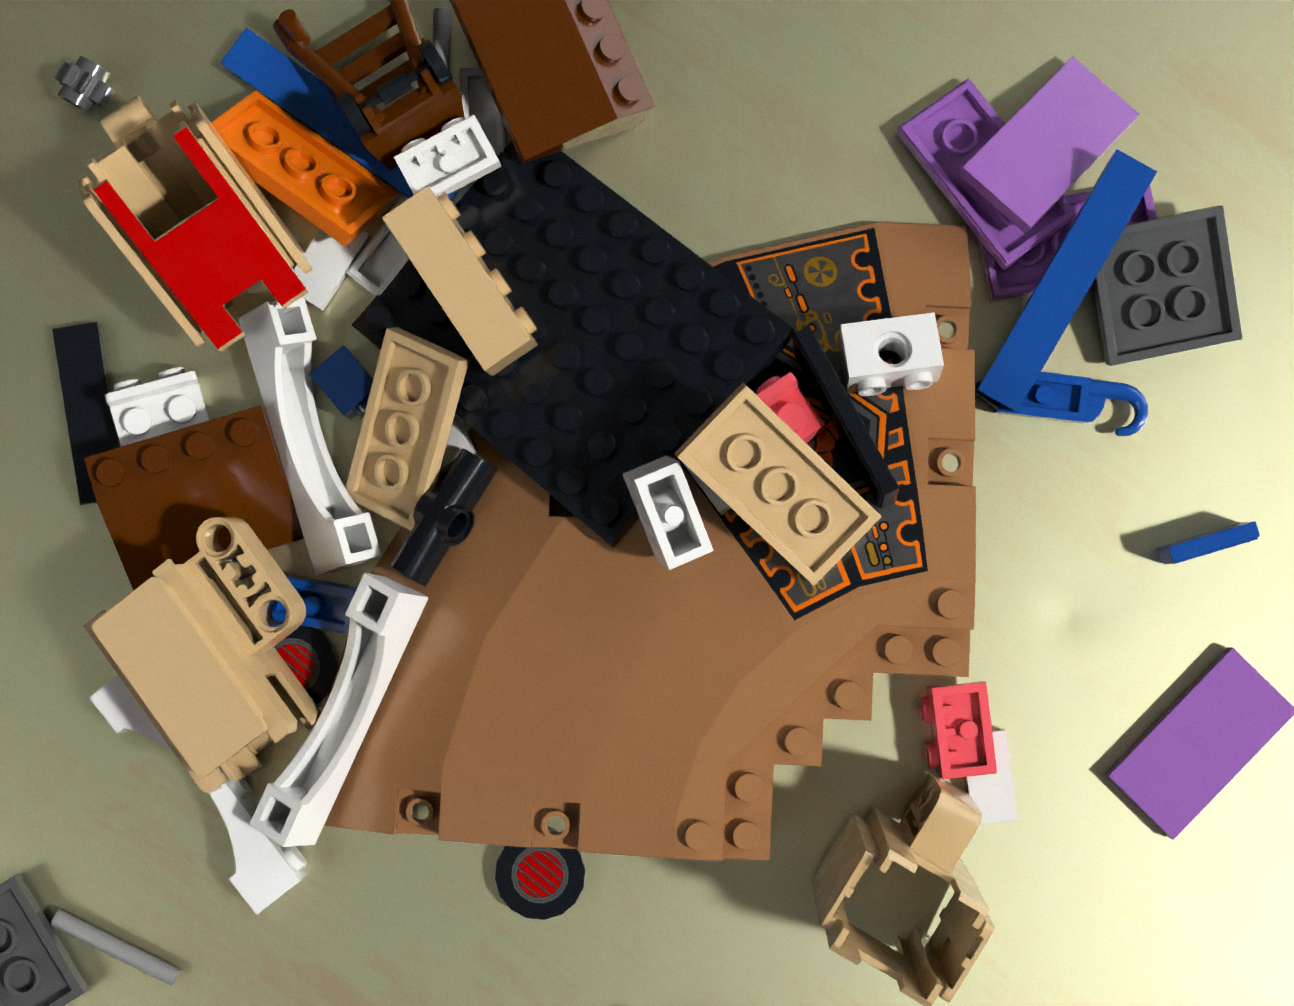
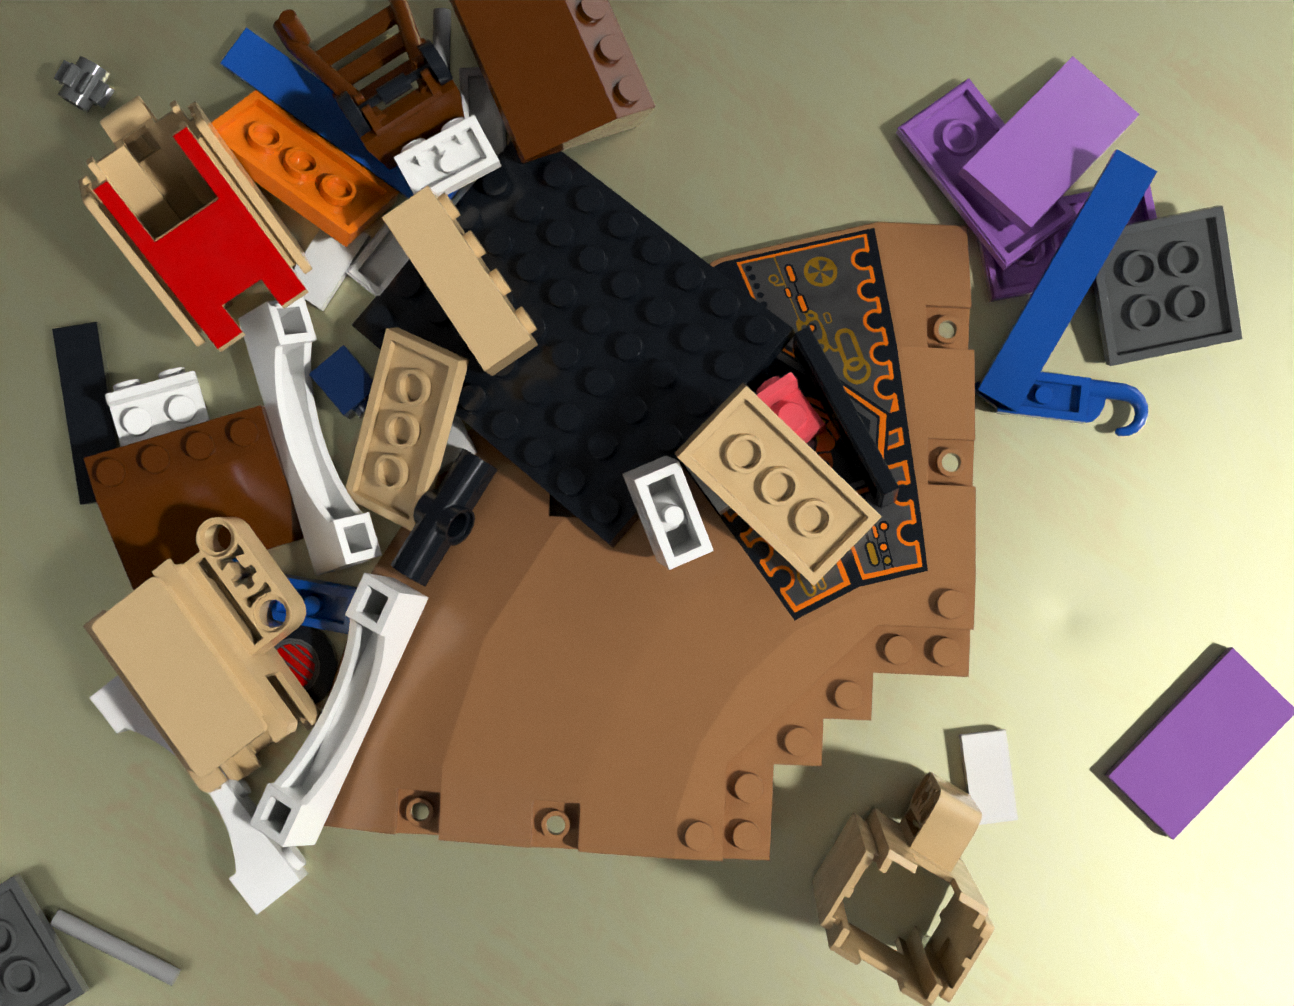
tile [495,828,585,920] -> none
white brick [837,312,944,396] -> none
coral bracket [920,681,997,779] -> none
blue tile [1156,521,1260,564] -> none

